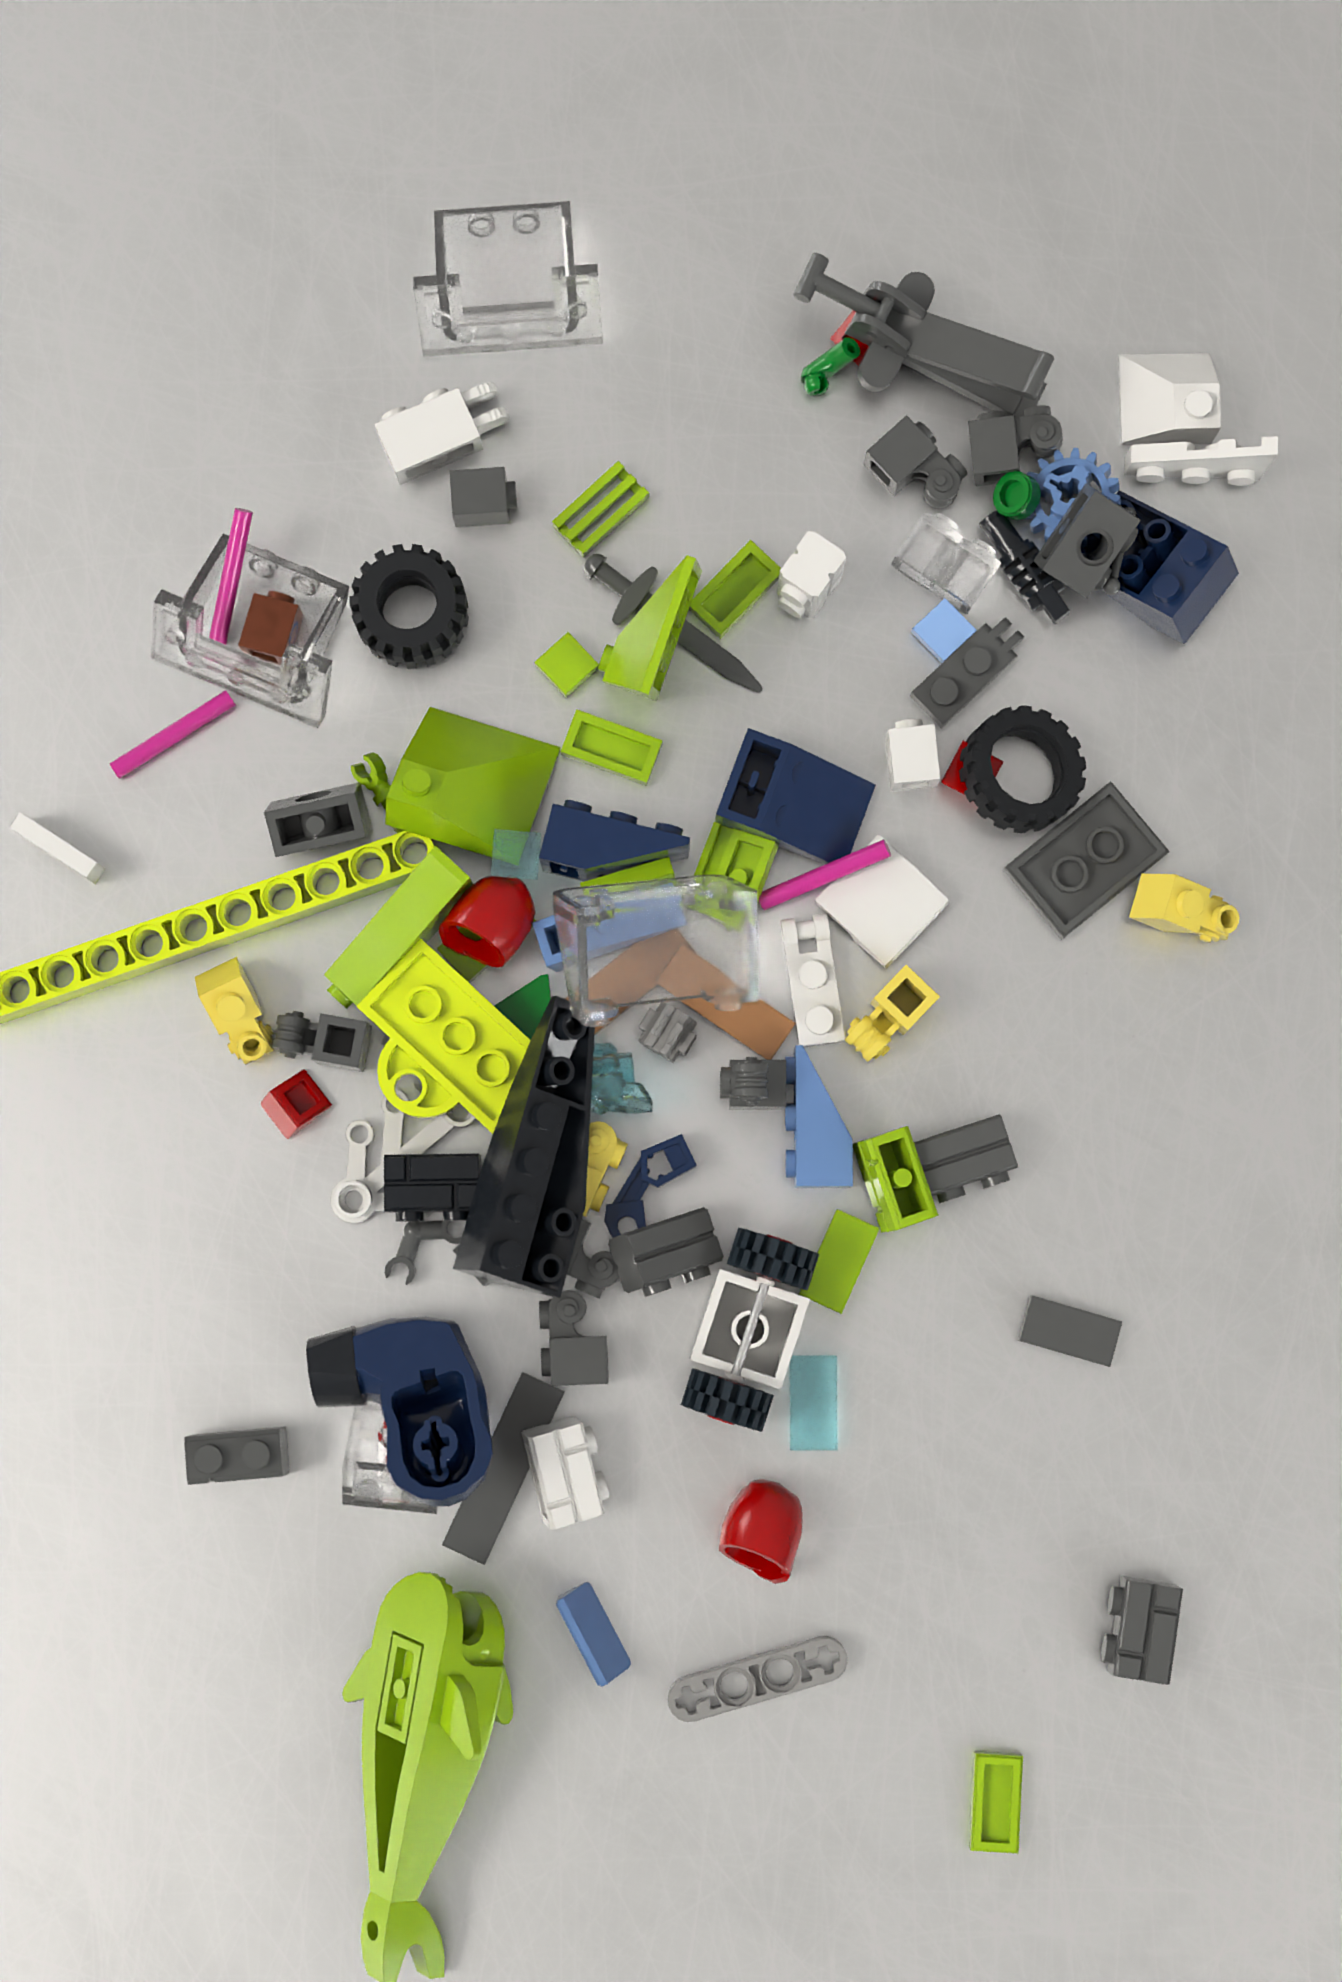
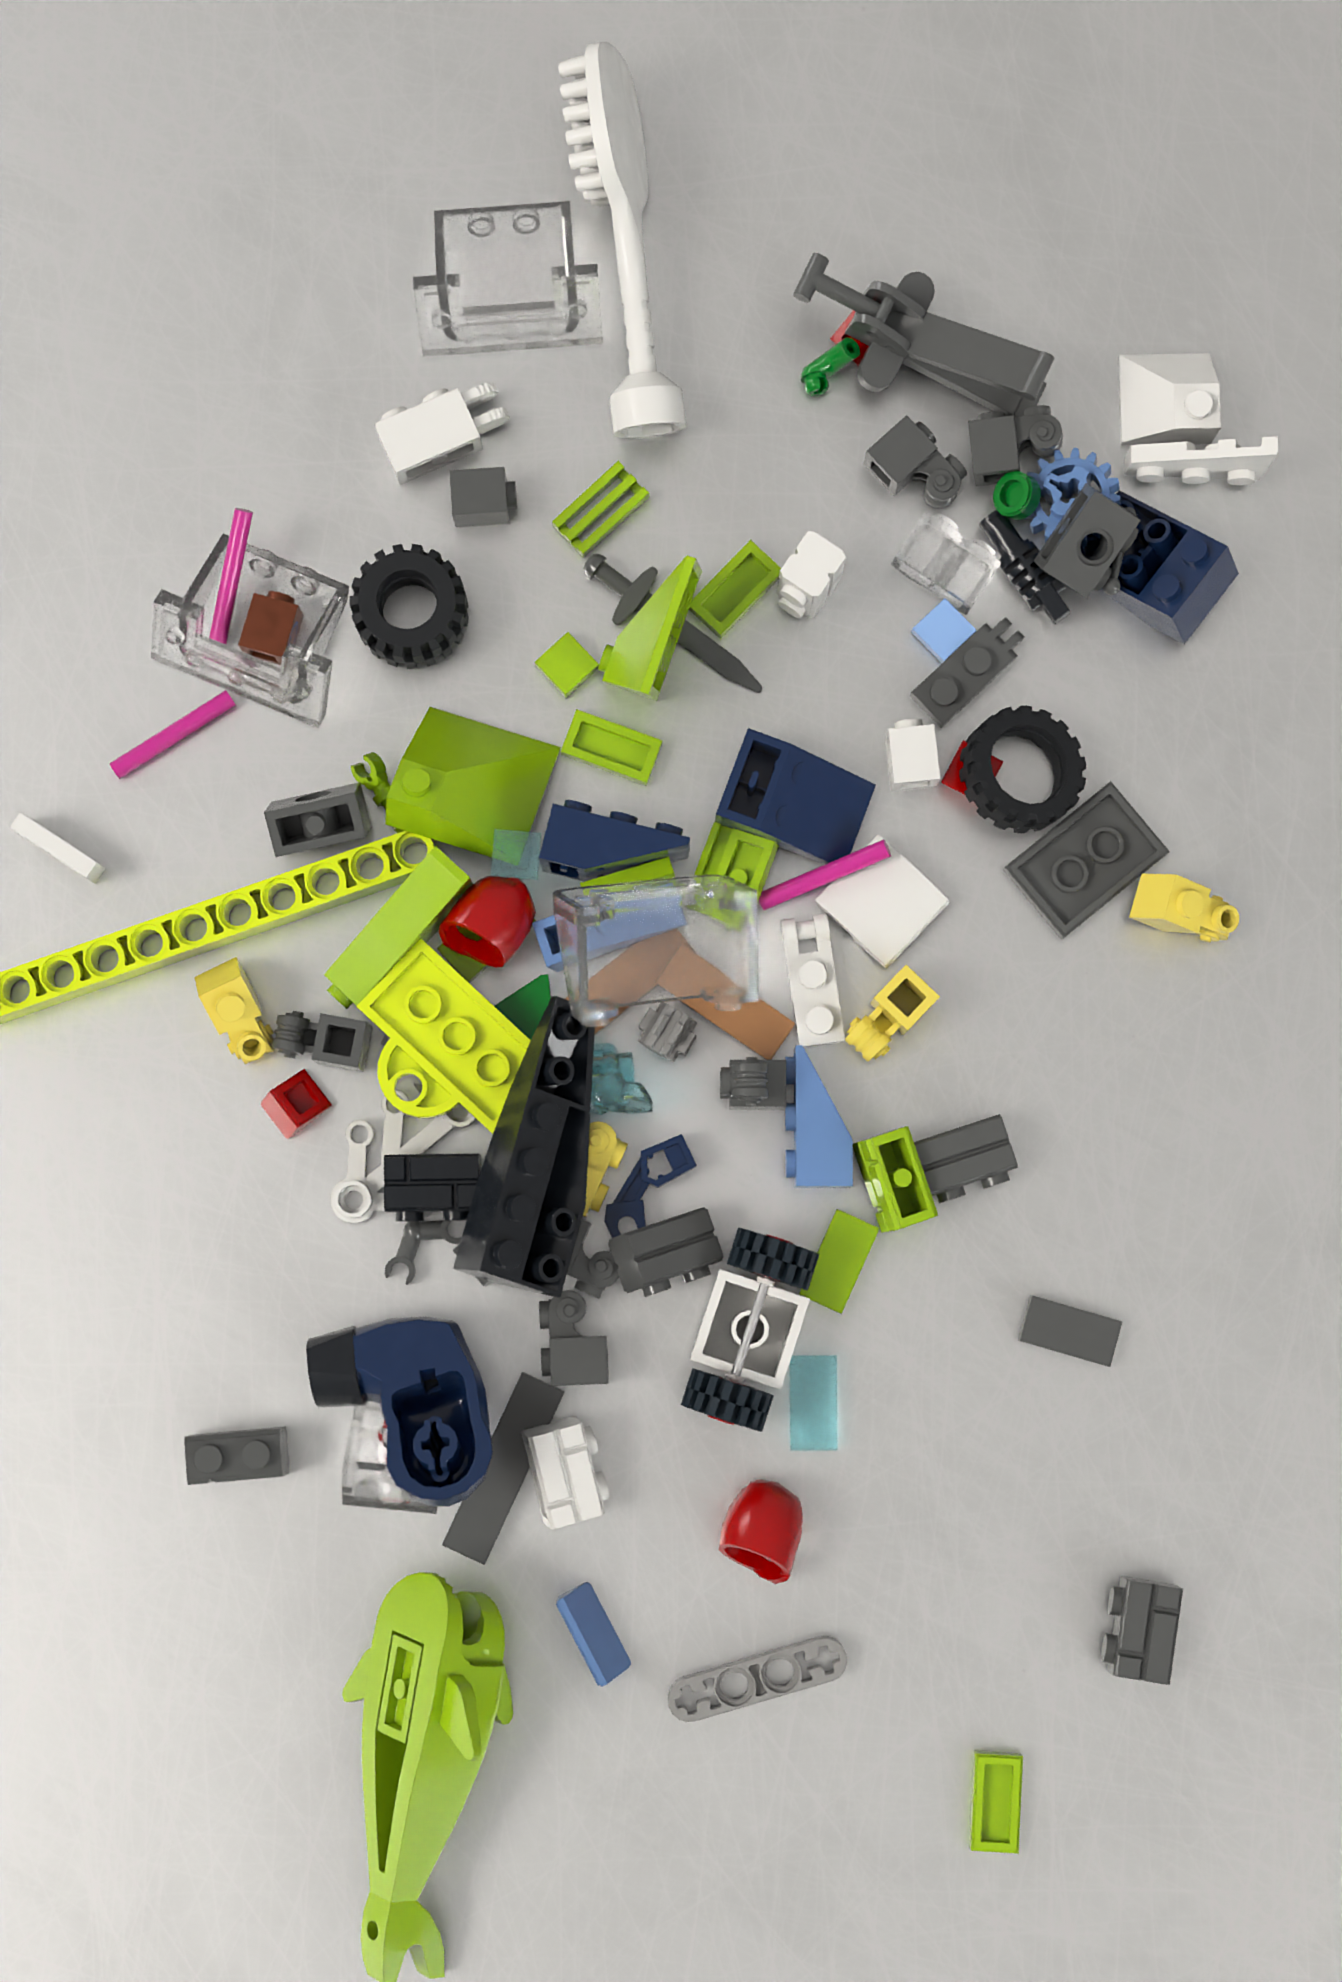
none -> white piece [559,42,686,438]

